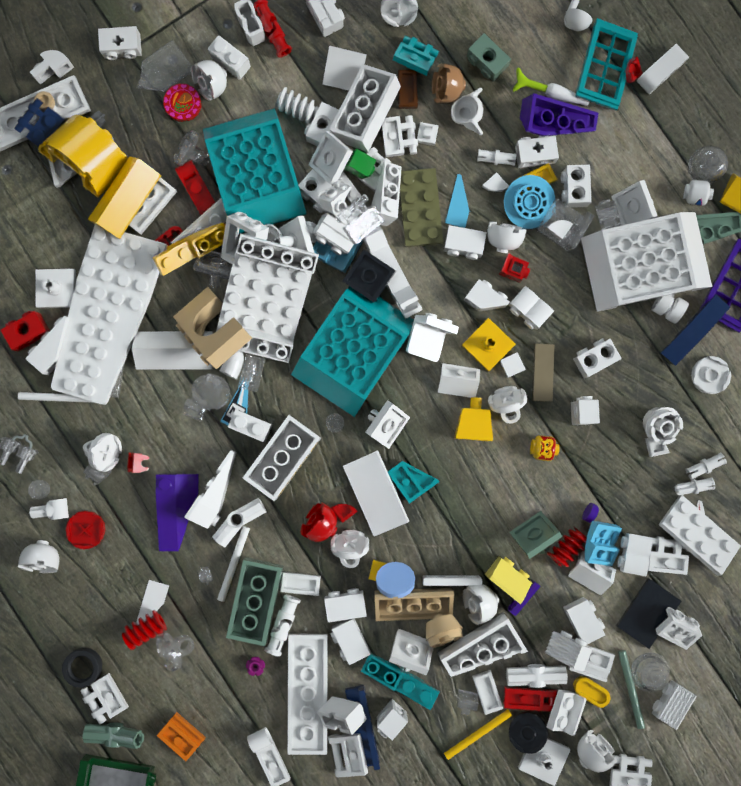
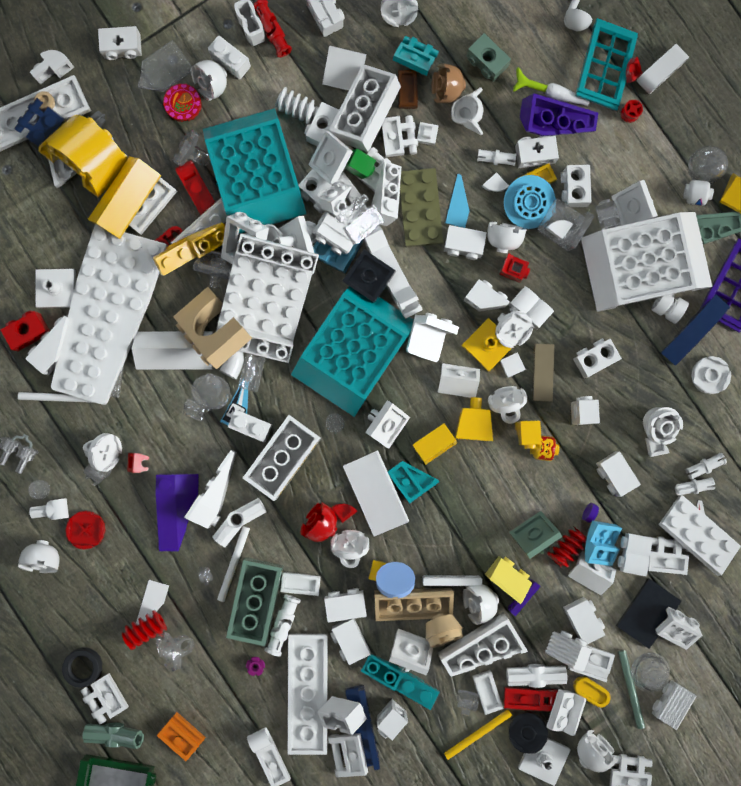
none -> yellow hinge [413,423,457,465]
none -> white tile [495,311,533,348]
none -> yellow arch [515,421,542,449]
none -> white brick [596,452,641,497]
none -> red wheel [620,99,643,123]

